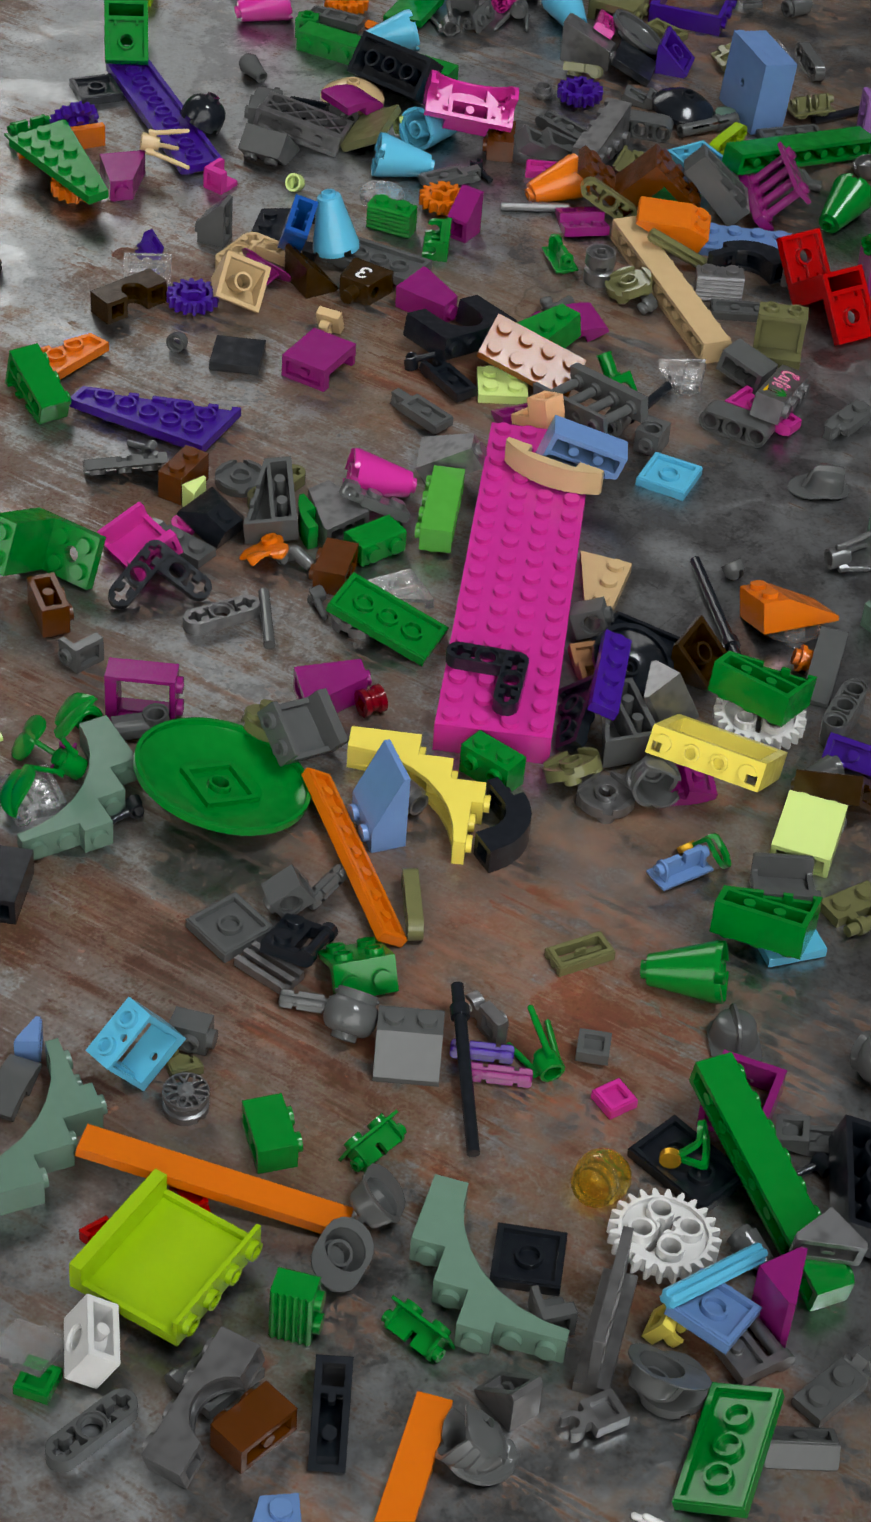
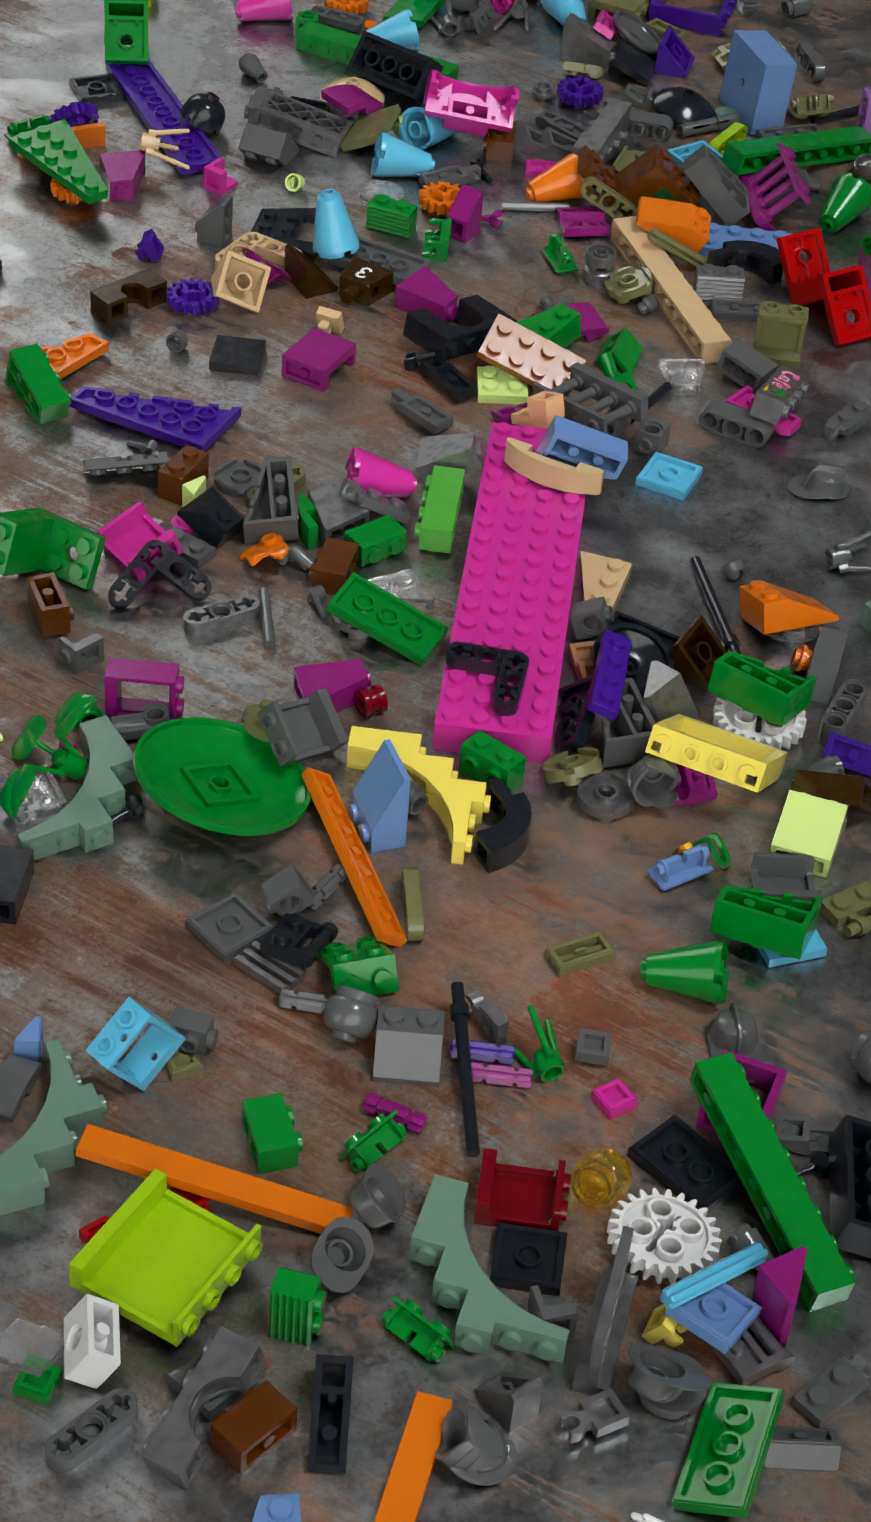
clear plate [123,253,172,286] -> none
flat silver wheel [162,1072,210,1126] -> none
blue slope [277,194,319,252] -> none
green piece [659,1119,710,1170] -> none
flat silver slope [789,1207,868,1266] -> none
none -> magenta axle [363,1092,428,1133]
none -> dark red panel [474,1148,571,1231]
none -> magenta hand [481,210,504,228]
none -> green panel [595,327,643,373]

